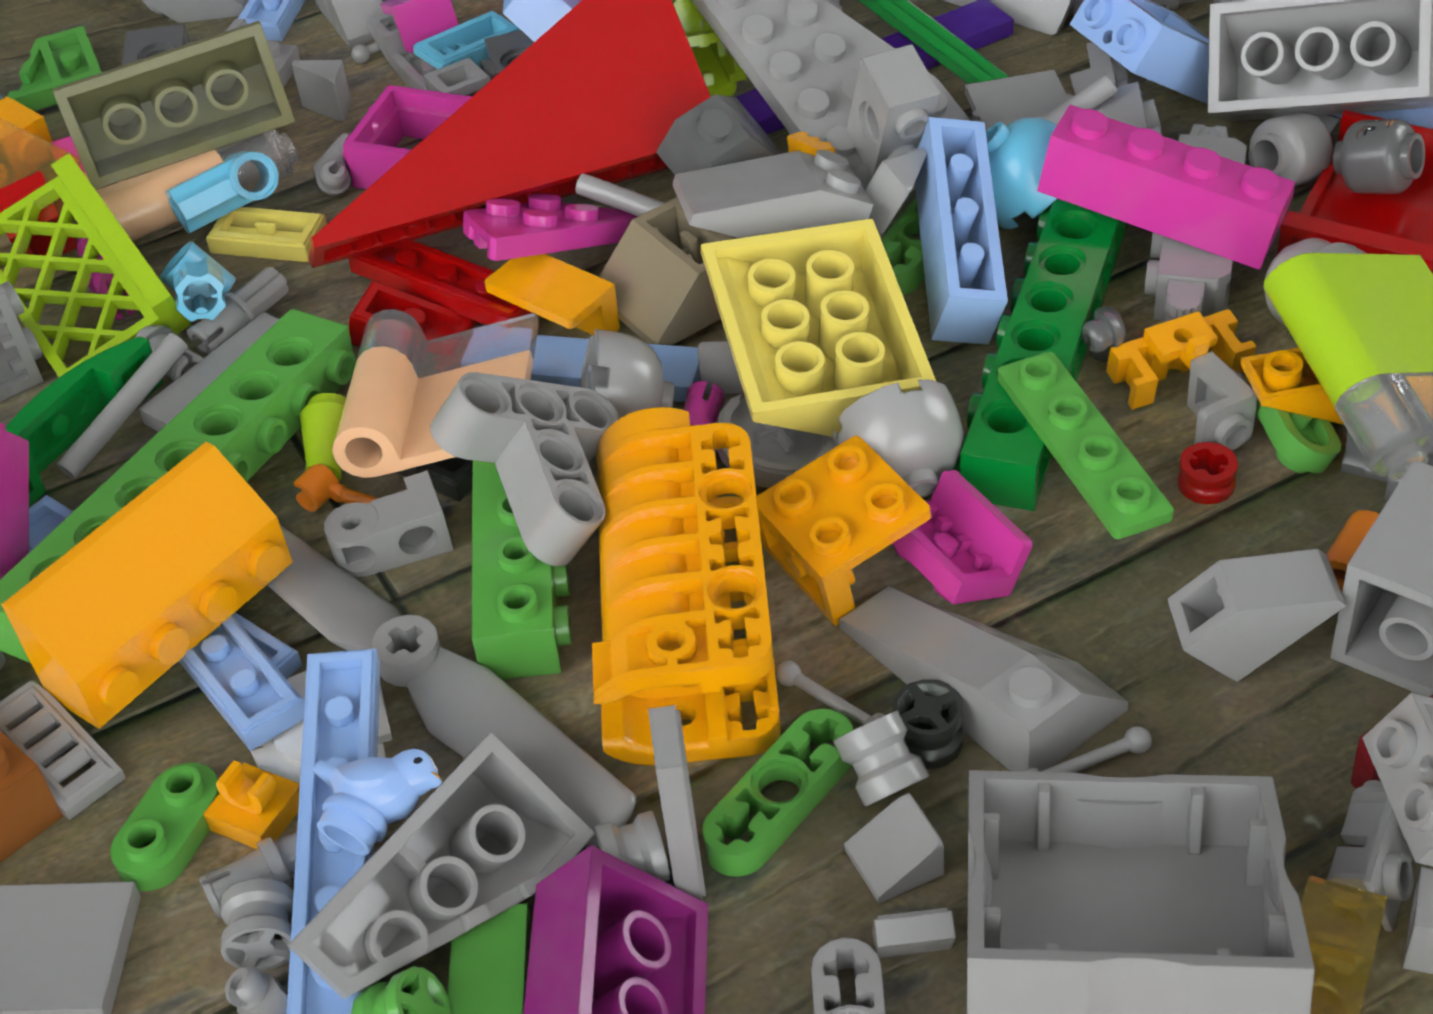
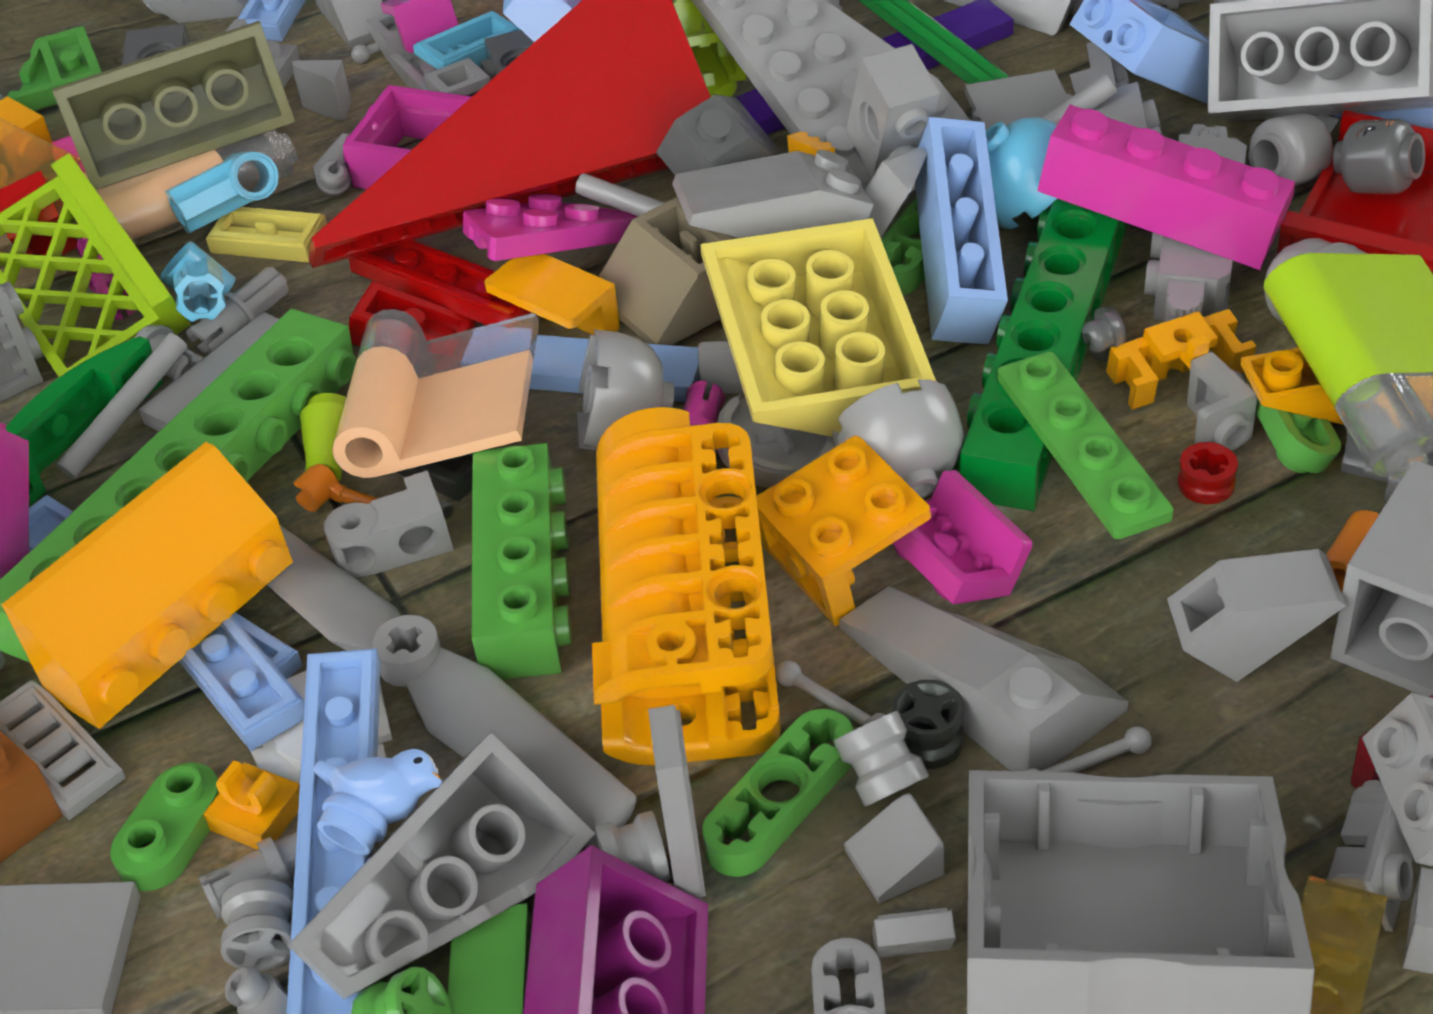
light grey beam [430,372,619,566] -> none

